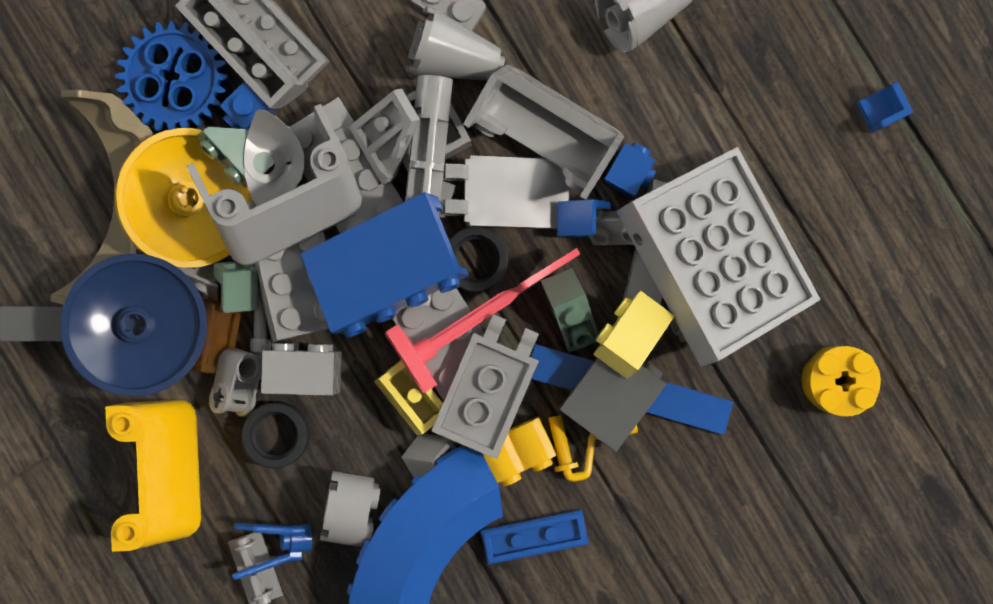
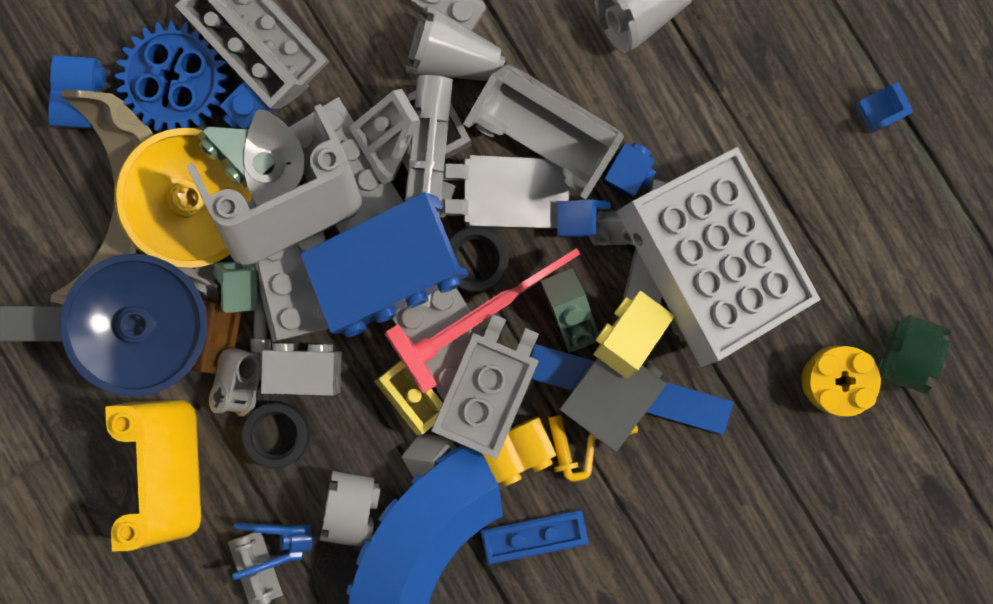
none -> blue brick [49,56,107,130]
none -> clear green brick [878,314,951,394]

